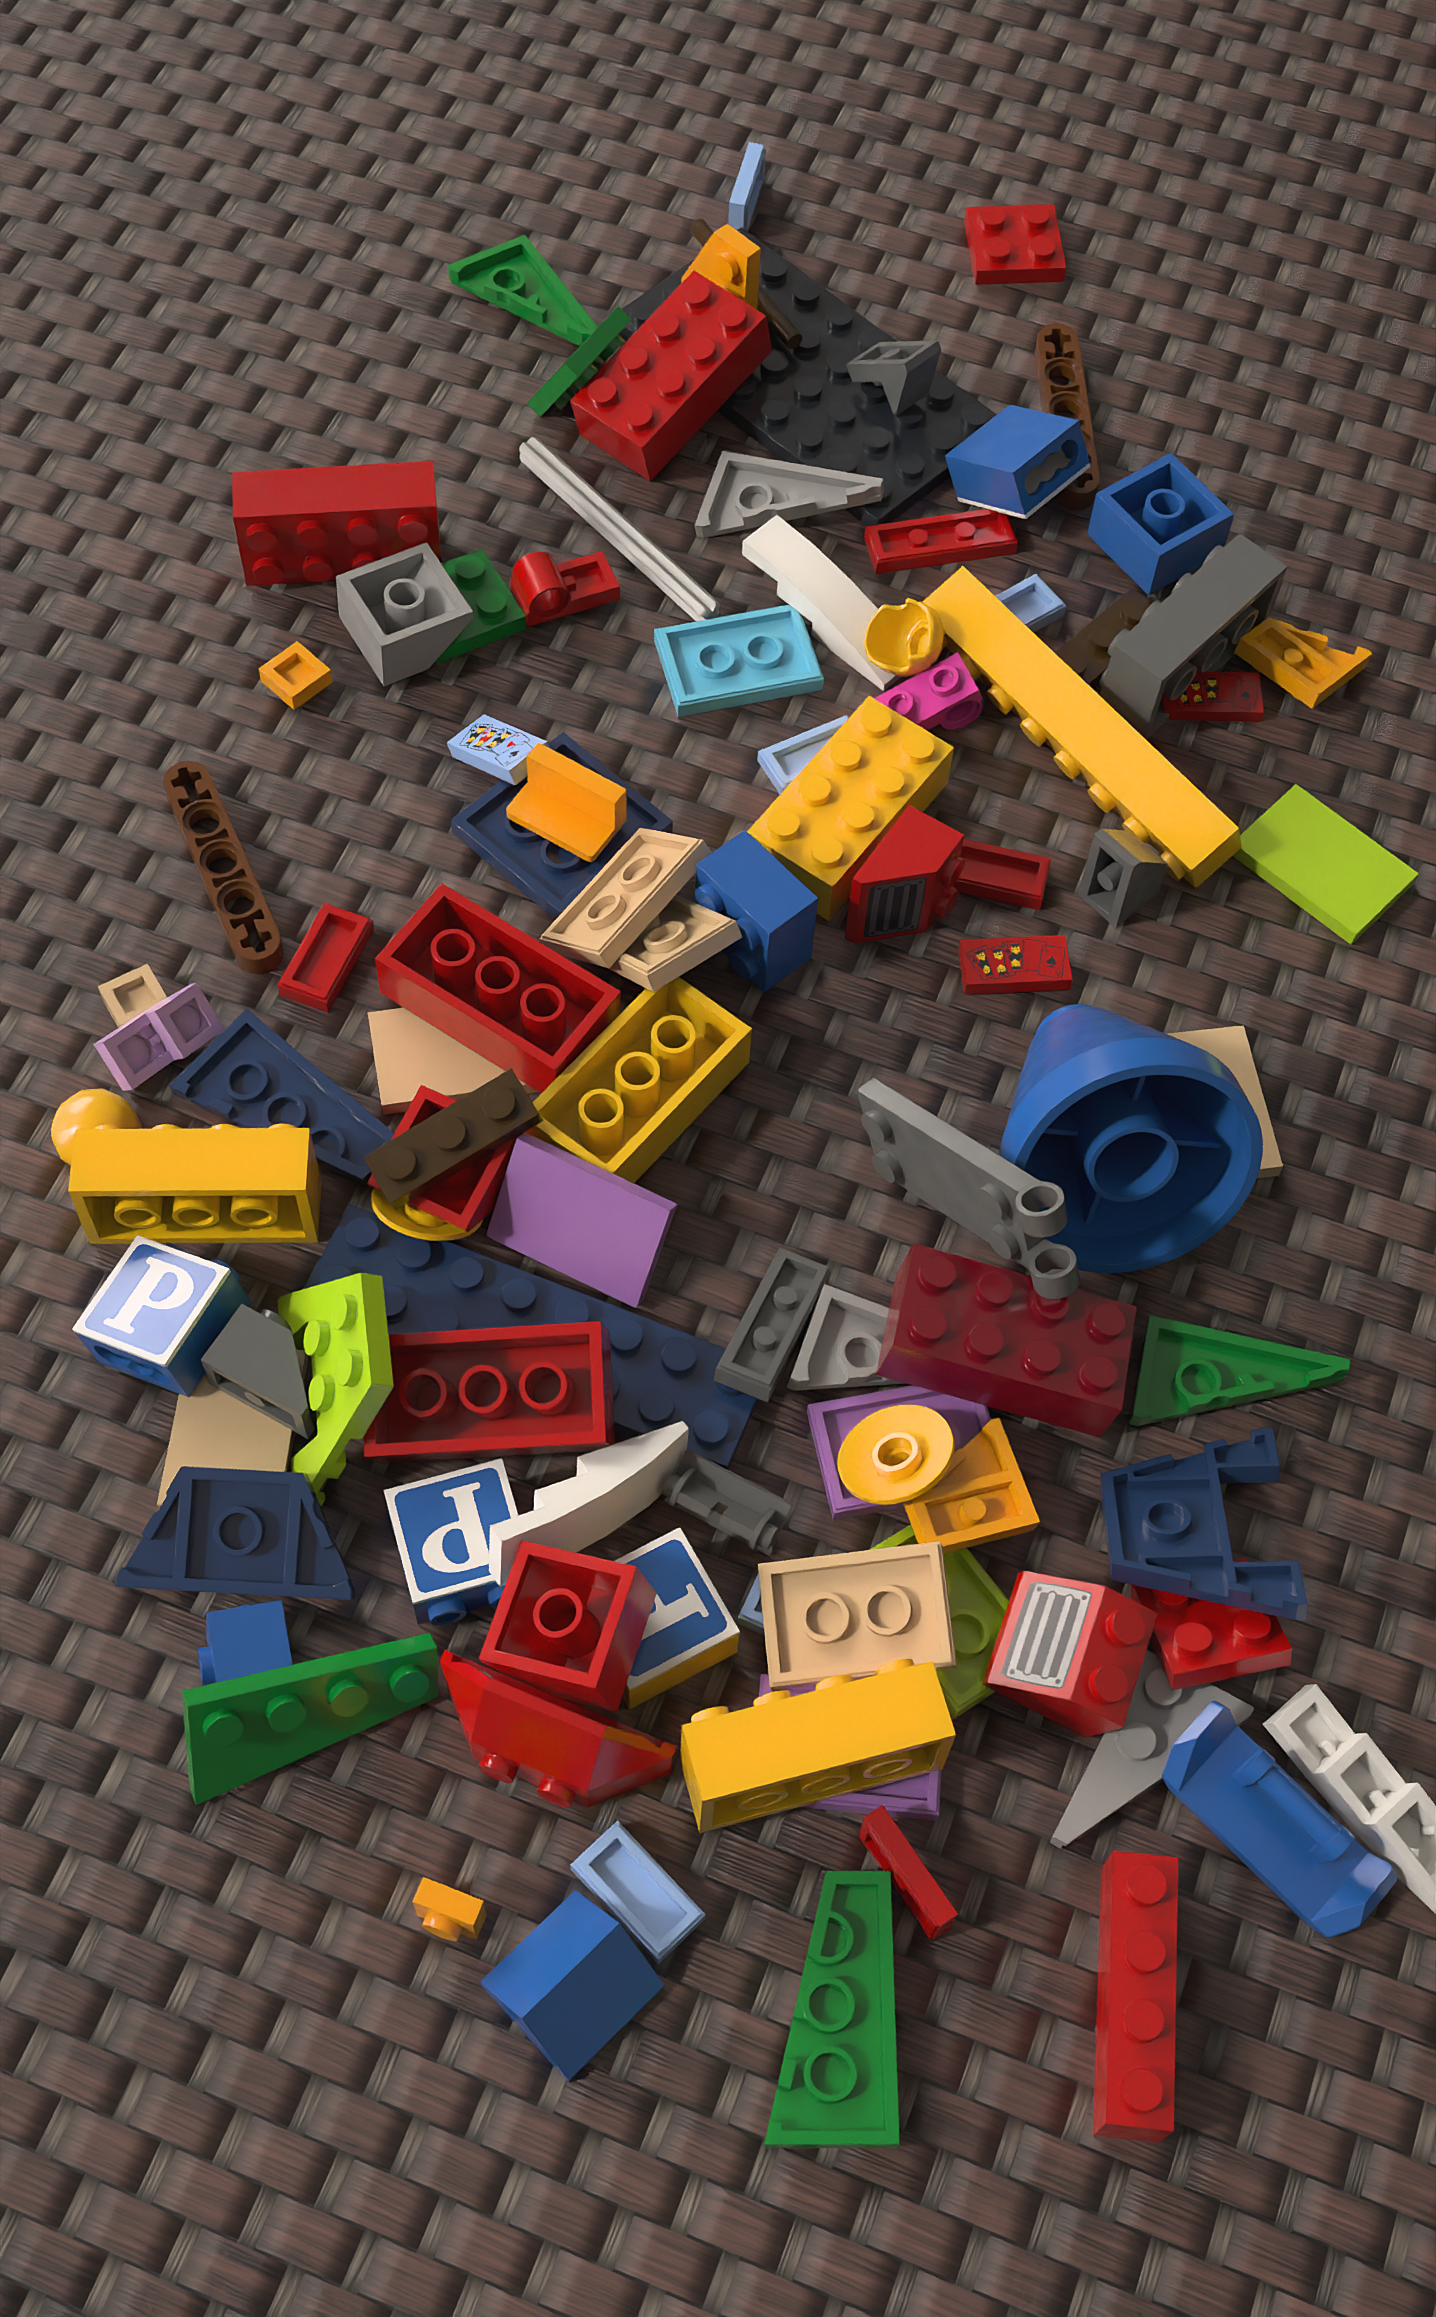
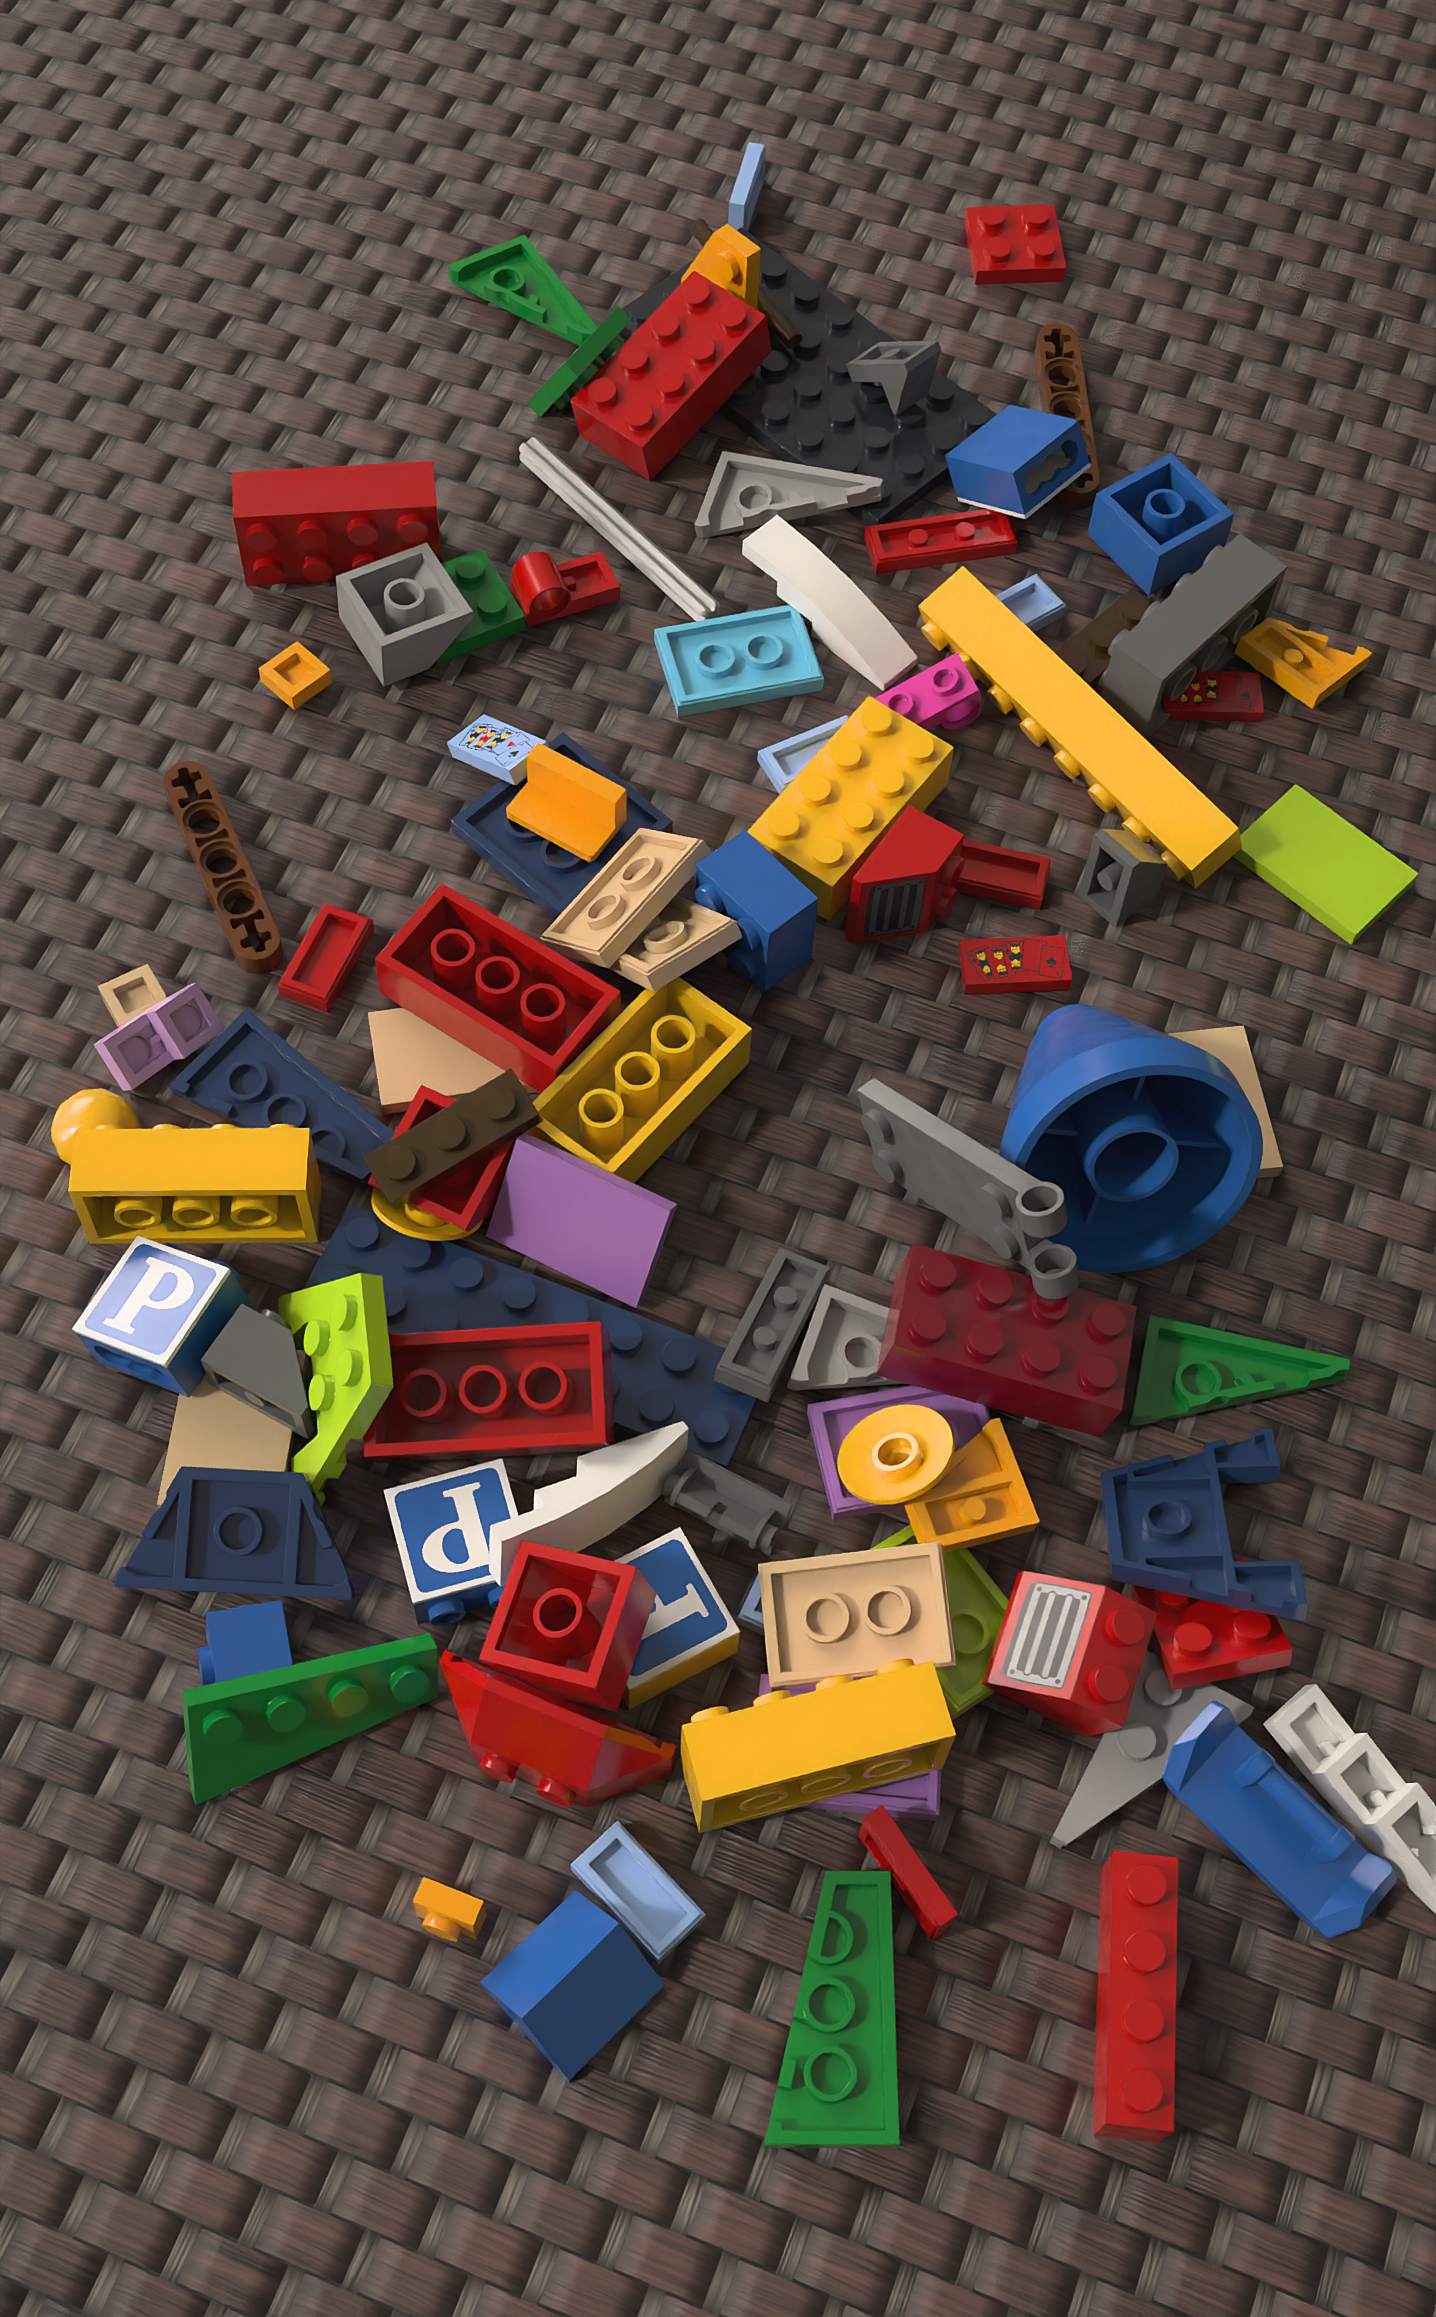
yellow hair [864,598,945,677] -> none

